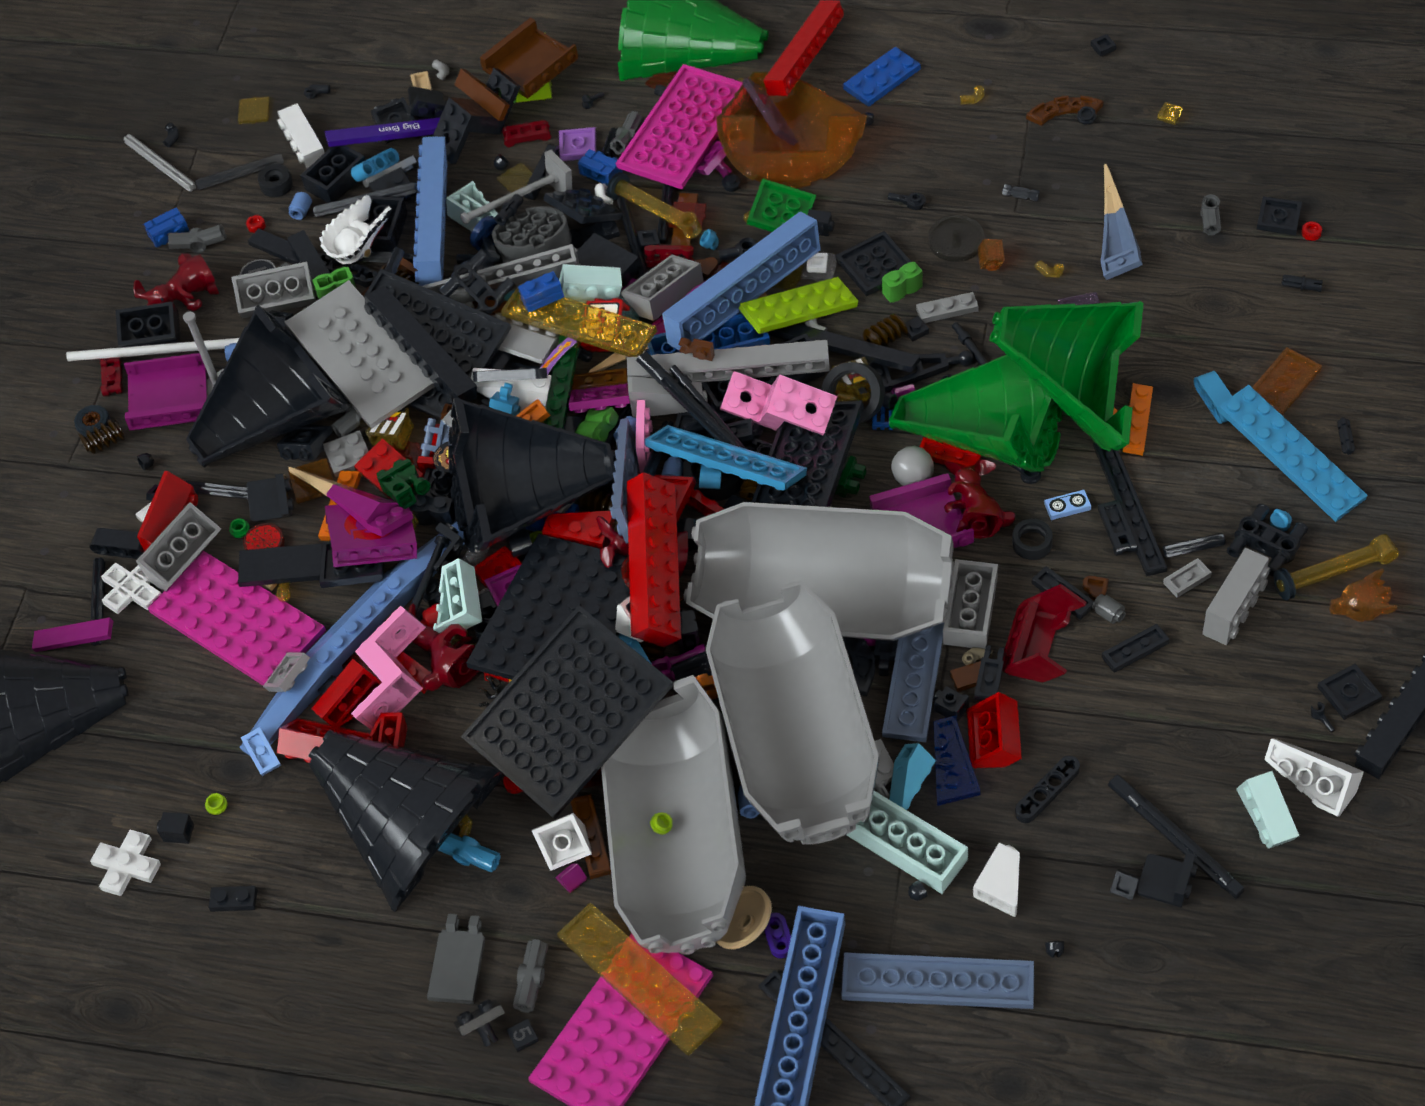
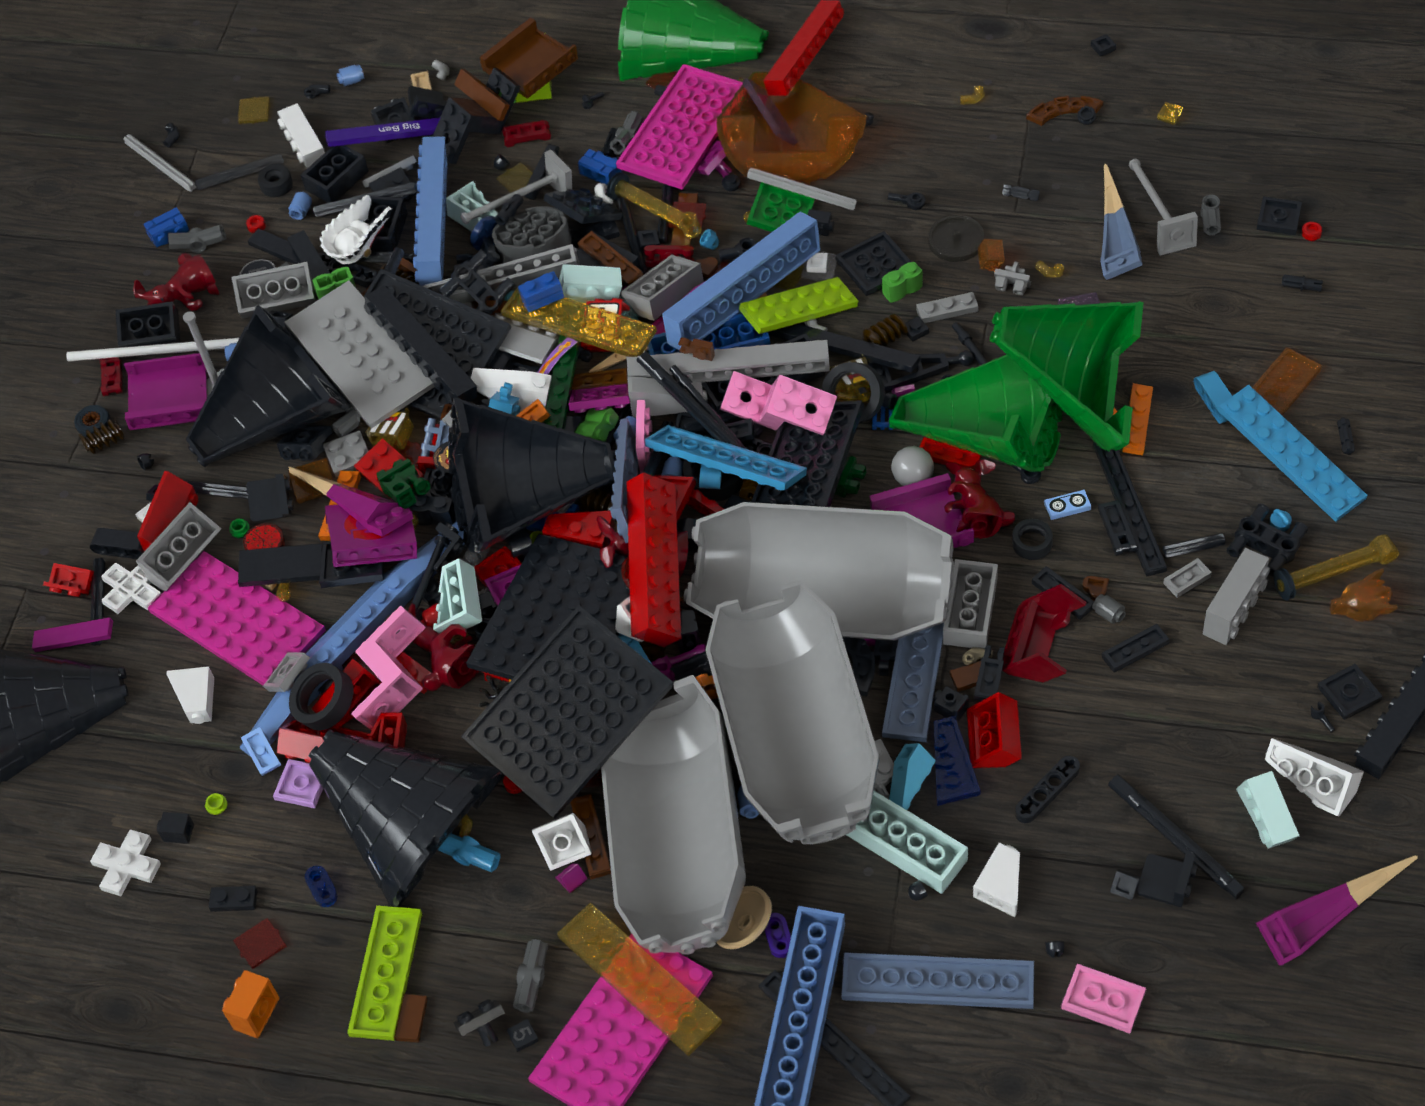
dark azure beam [351,148,399,182] -> none
dark grey tile [427,914,486,1004] -> none
beam [473,368,547,382] -> none
medium lavender tile [559,127,596,161] -> none
lime plate [650,812,672,835] -> none
blue plate [843,47,921,107] -> none
none -> red bracket [43,563,94,597]
none -> white slope [167,667,214,724]
none -> orange brick [222,970,280,1039]
none -> clear red piece [233,918,287,969]
none -> lavender tile [273,759,323,808]
none -> black tyre [289,663,354,731]
none -> clear blue plate [304,865,338,907]
none -> medium blue brick [336,64,364,87]
none -> lime plate [347,905,422,1041]
none -> reddish brown tile [394,994,428,1043]
none -> reddish brown tile [578,231,643,286]
none -> light grey axle [747,167,857,210]
none -> light grey hips [994,261,1031,295]
none -> bright pink plate [1061,964,1146,1033]
none -> light grey tile [1129,159,1198,256]
none -> magenta plate [1256,856,1418,965]

